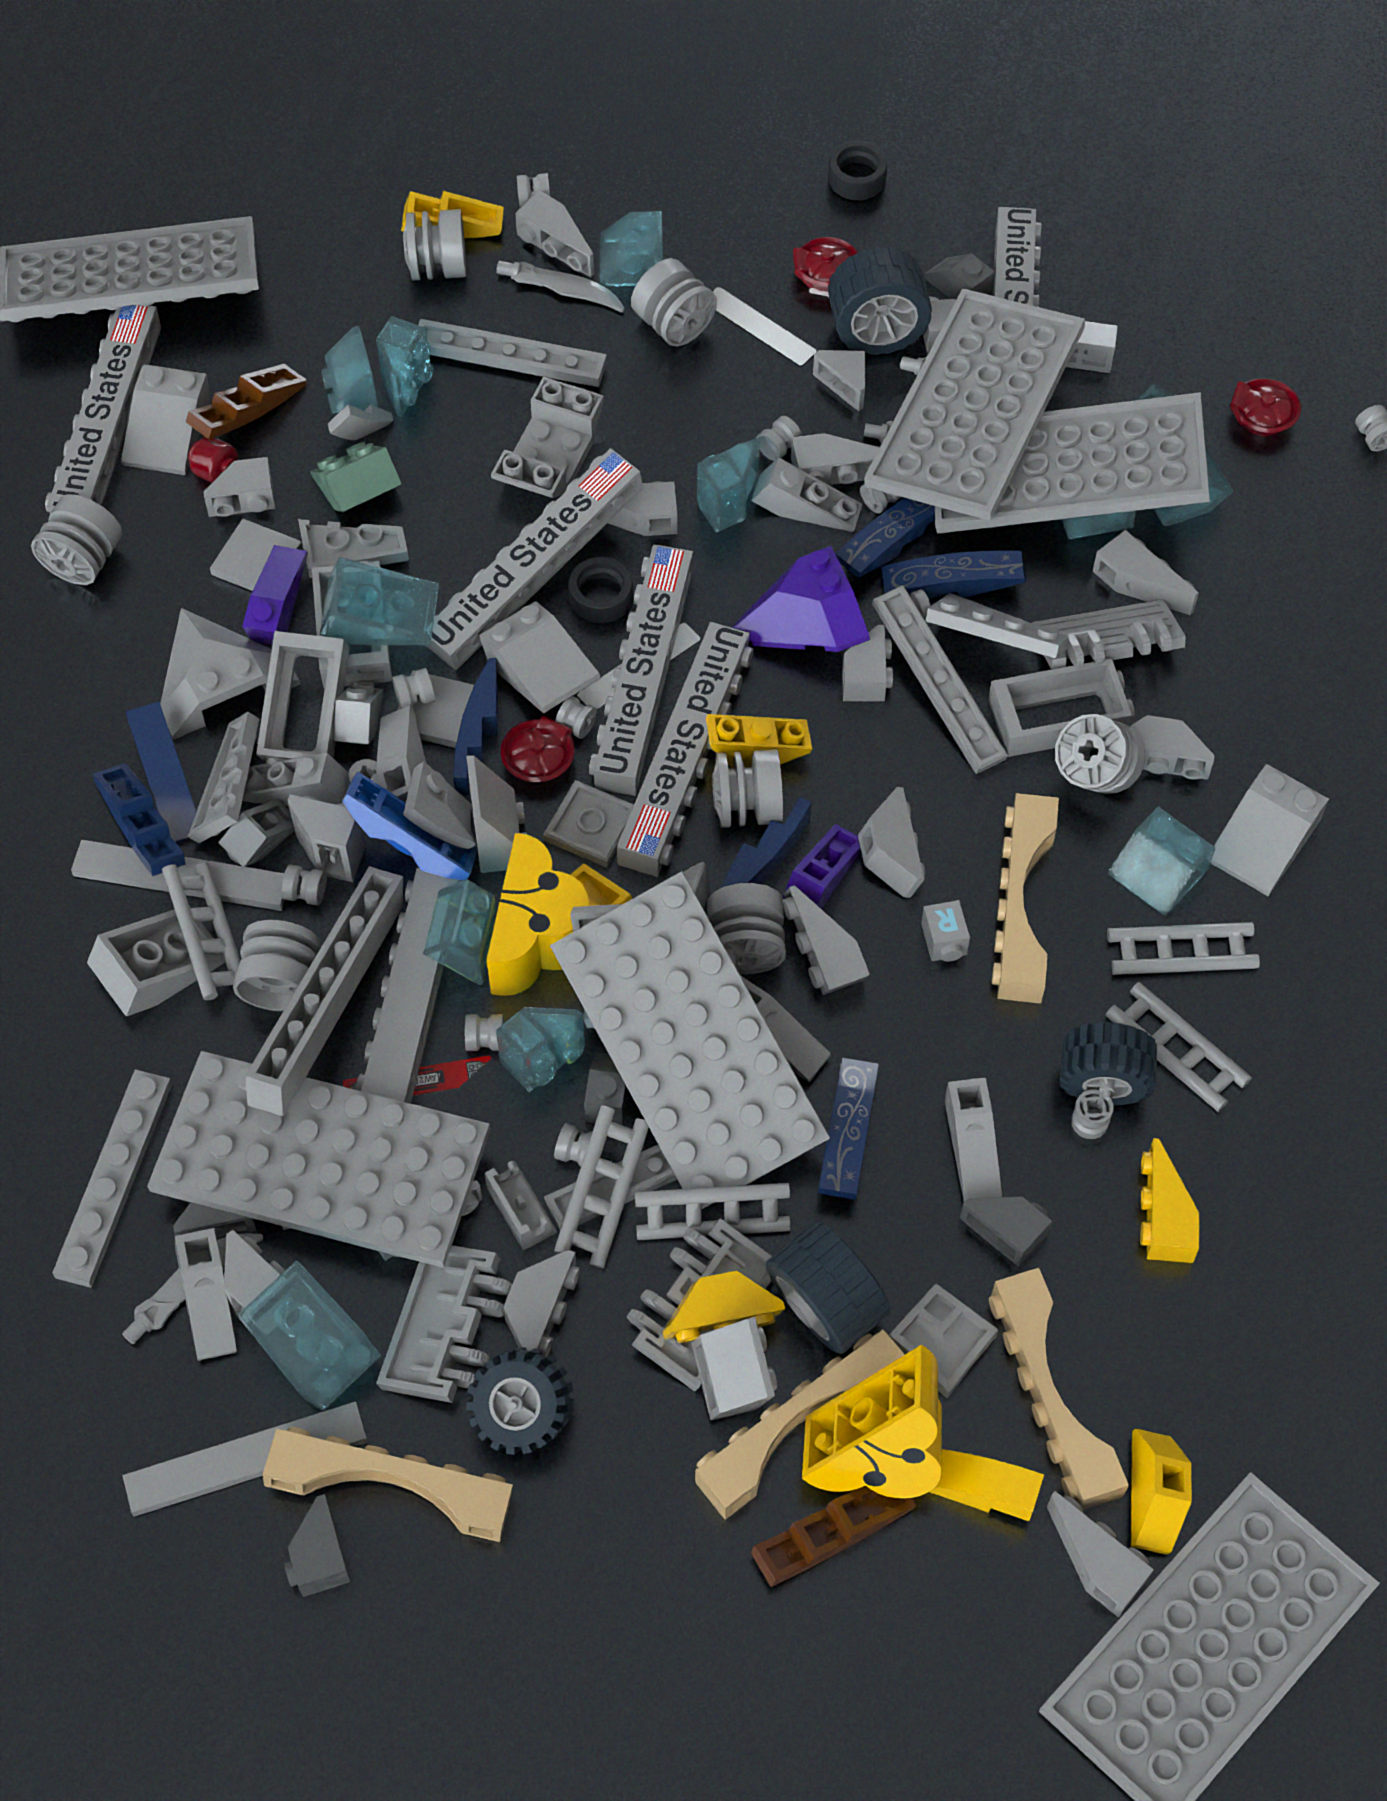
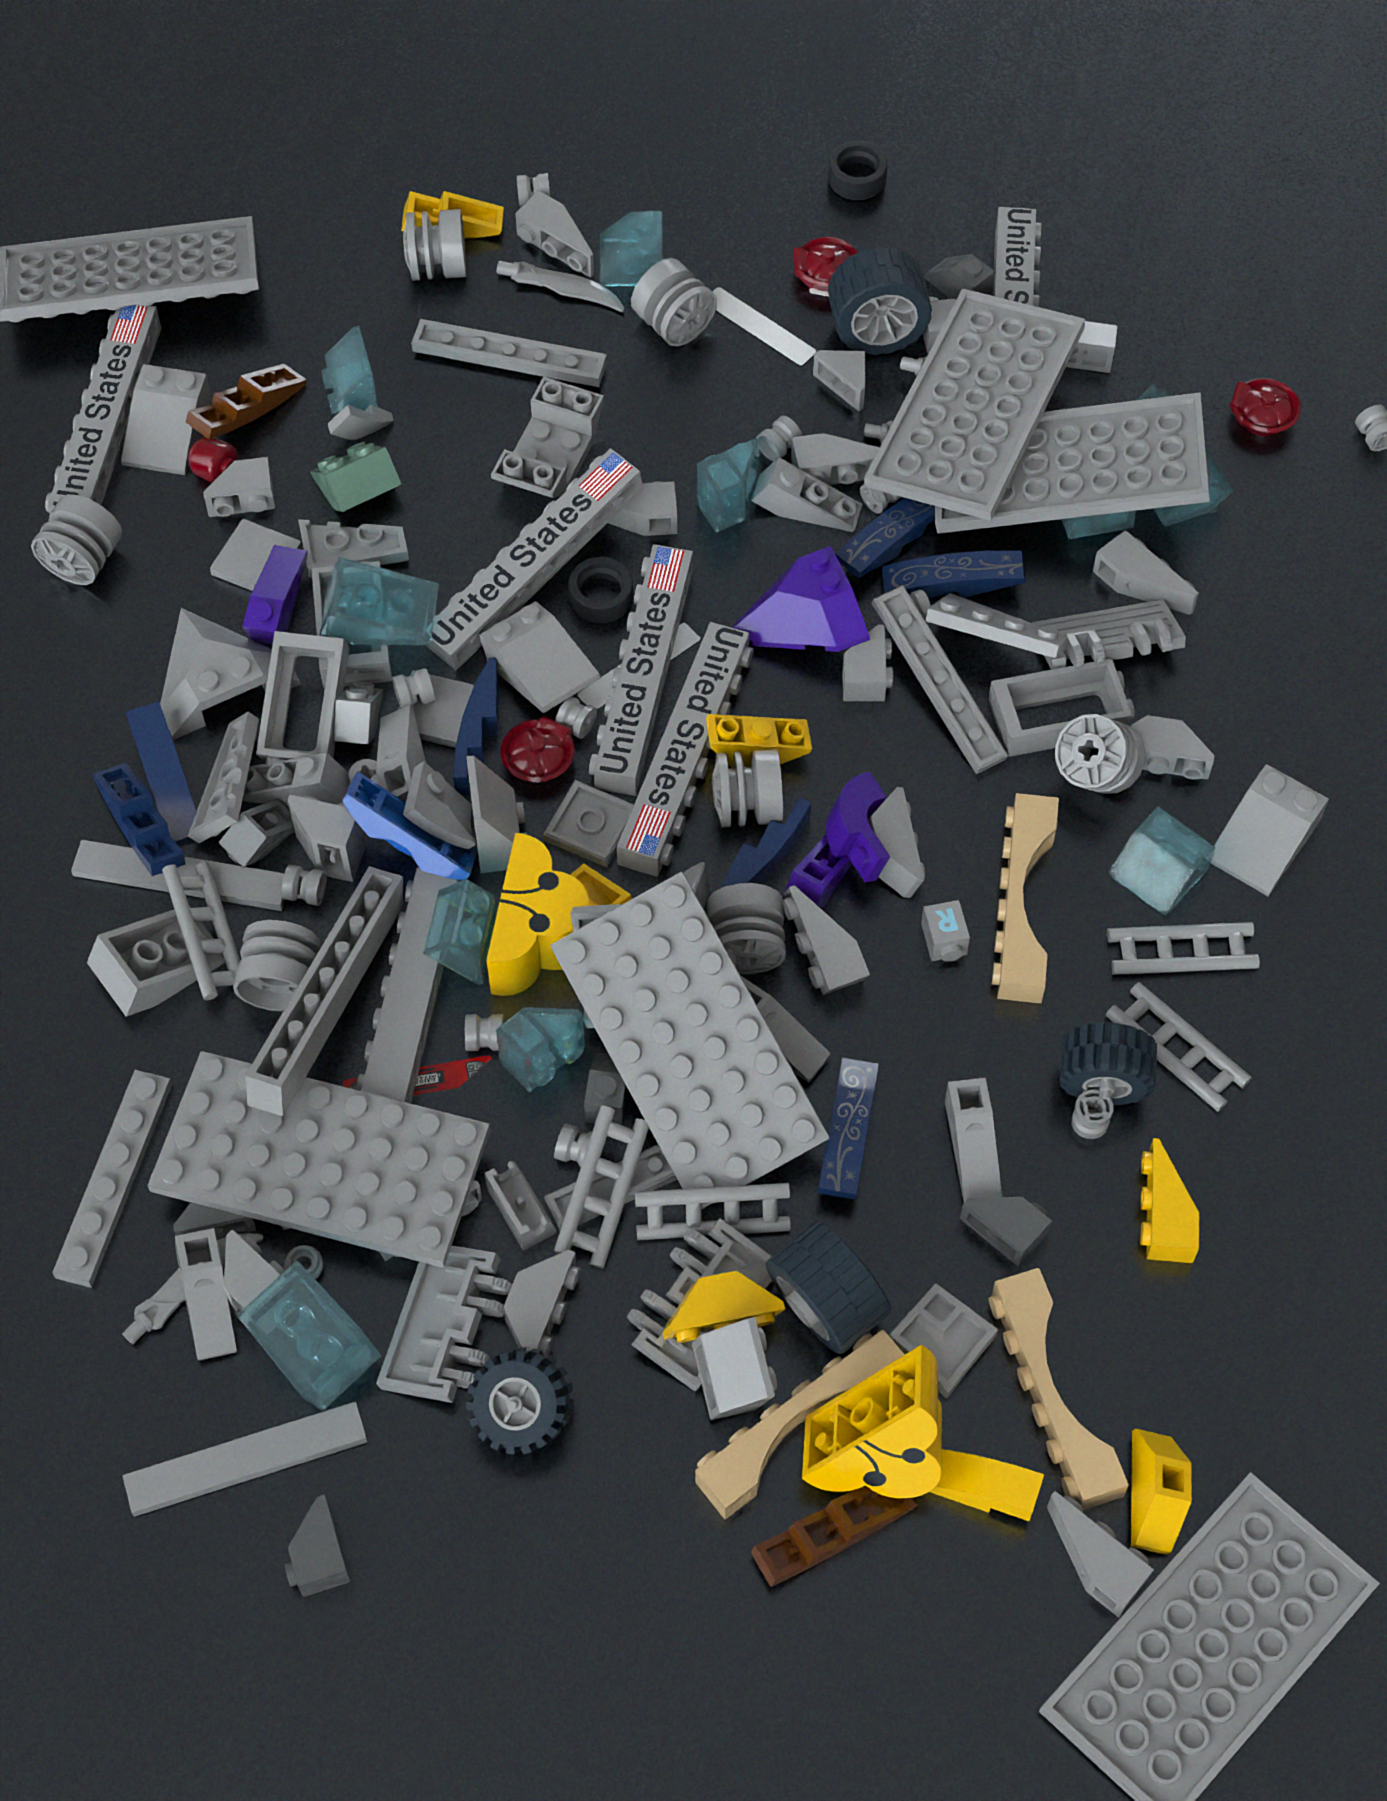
tan arch [262,1427,513,1542] -> none
clear light blue slope [376,316,433,417] -> none
none -> light grey plate [284,1245,323,1284]
none -> dark purple arch [826,772,890,882]

